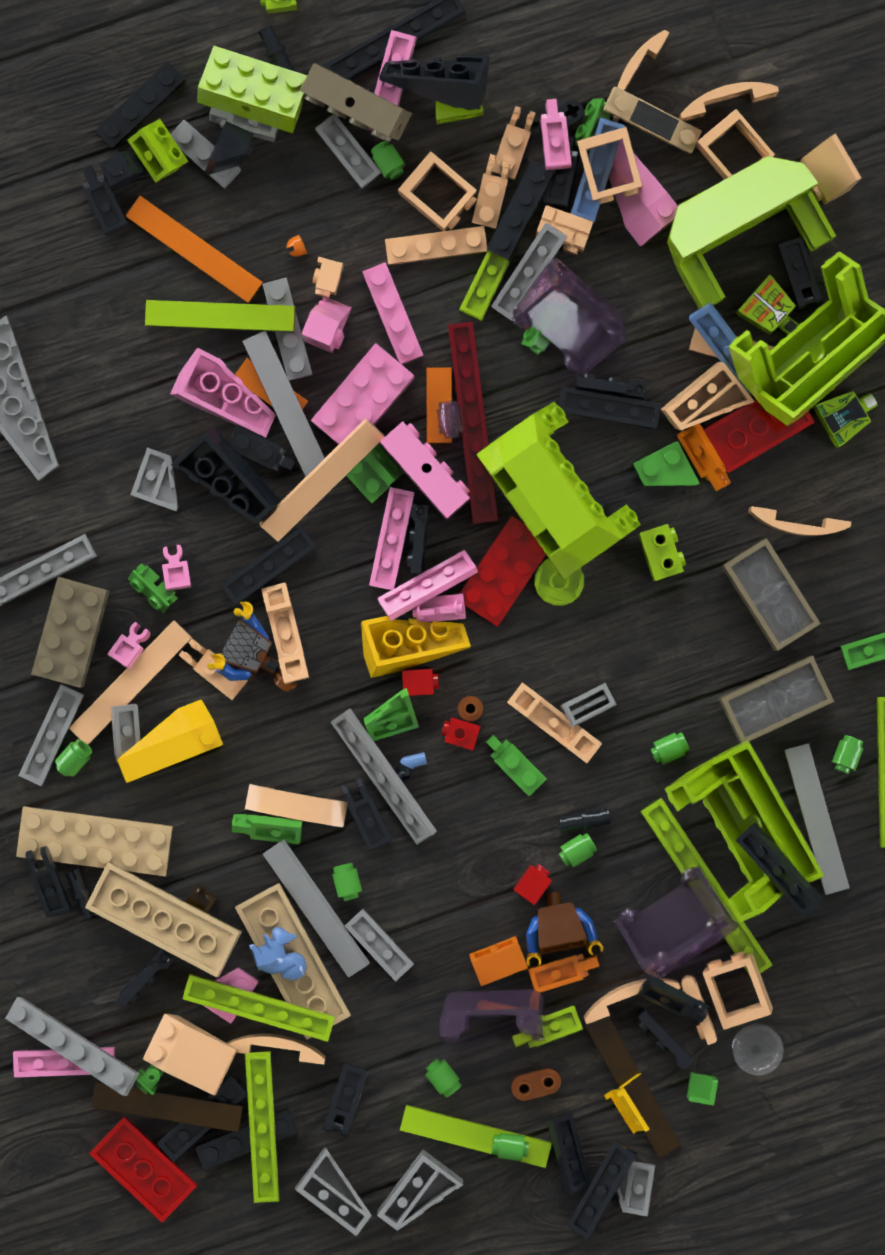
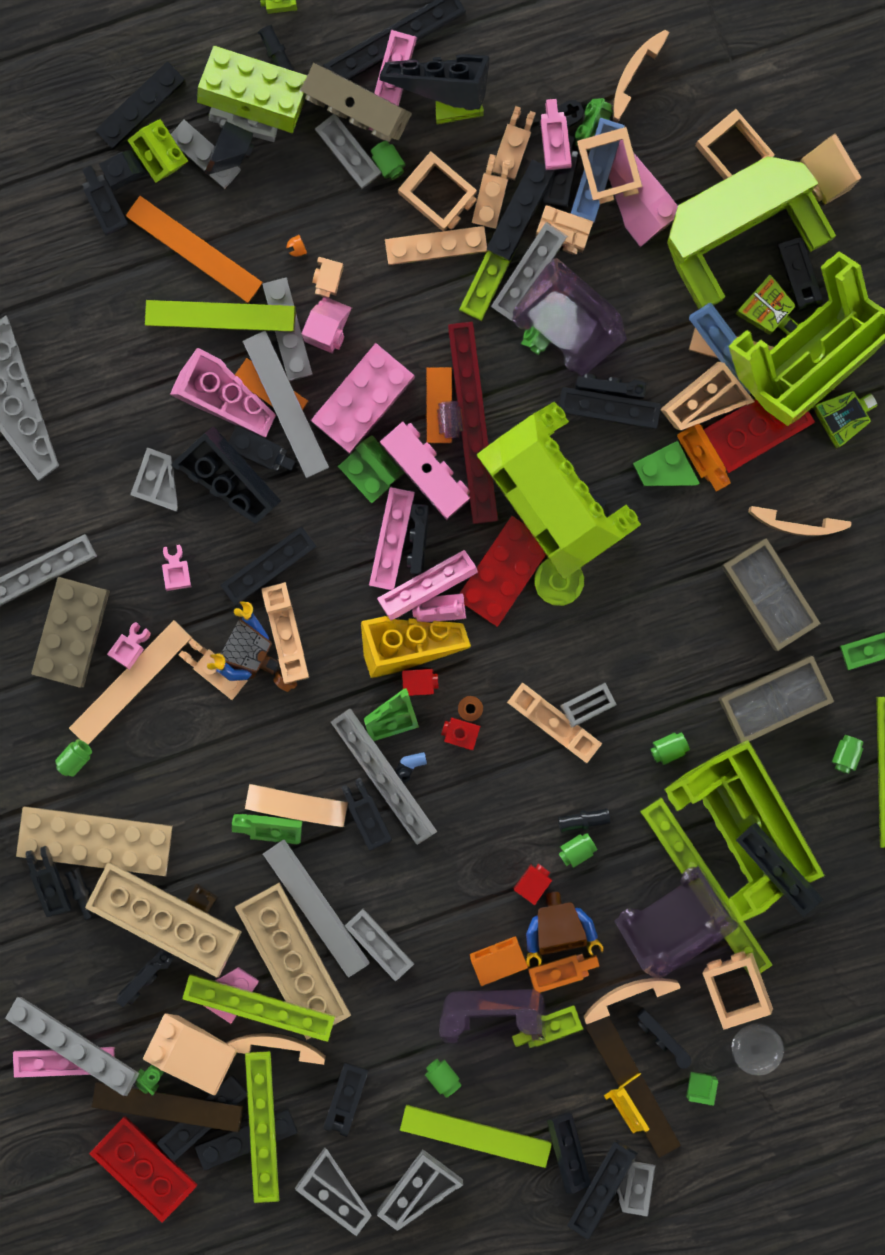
light grey plate [18,684,84,786] -> none
light grey hinge [111,704,140,763] -> none
yellow wedge [117,699,223,783] -> none
bright green hinge [128,563,178,613] -> none
medium blue animal [249,927,307,981] -> none
light nougat tile [259,418,384,541] -> none
bright green brick [332,862,362,901] -> none
bright pink plate [362,262,423,364] -> none
bright green hinge [486,735,547,796] -> none
bright green brick [491,1133,529,1161] -> none
dark orange plate [511,1068,561,1101] -> none
tan plate [603,87,702,154] -> none
lime brick [638,524,686,582] -> none
black hinge [638,975,709,1023] -> none
light nougat slope [679,82,779,122] -> none
light nougat hinge [681,974,717,1045] -> none
light grey tile [784,743,850,895] -> none

